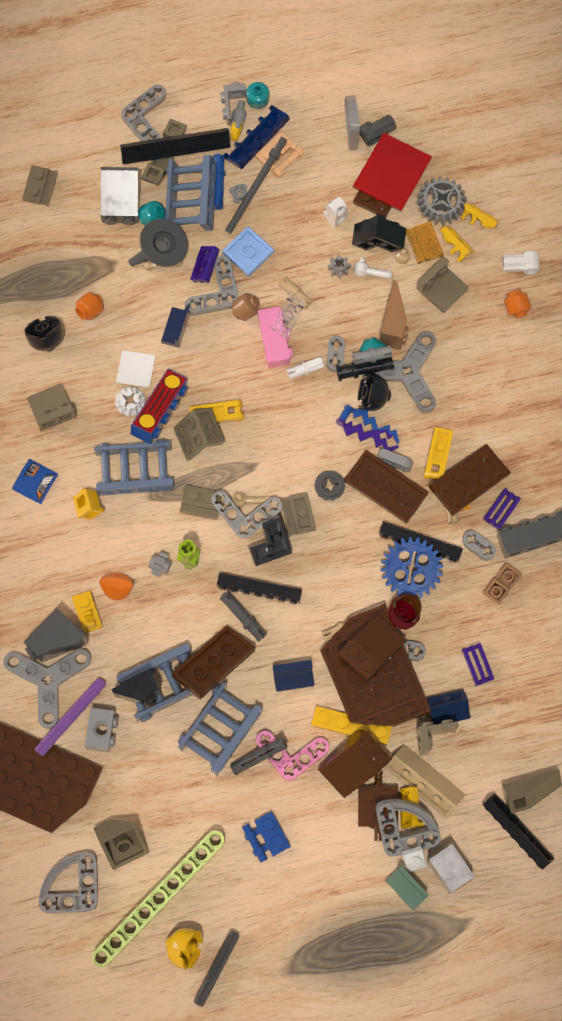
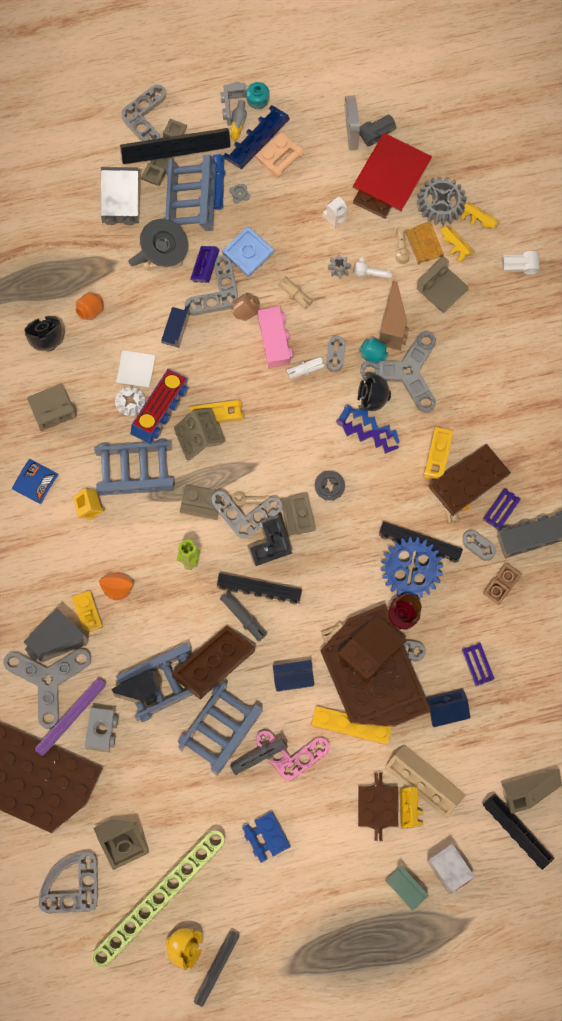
dark tan plate [22,165,58,207] -> none
teal head [138,201,165,226] -> none
light grey gear [148,552,172,577] -> none
dark grey bar [225,137,287,234] -> none
clear plate [270,291,306,338] -> none
reddish brown slope [318,728,392,798] -> none
black pin [336,357,394,382] -> none
reddish brown plate [344,450,429,524] -> none
black brick [352,215,407,253] -> none
light grey pin [352,345,392,365] -> none
light grey beam [375,799,441,857] -> none
light grey beam [377,449,413,472] -> none
white plate [402,846,427,872] -> none
dark tan bracket [416,719,459,756] -> none
orange head [504,290,531,319] -> none

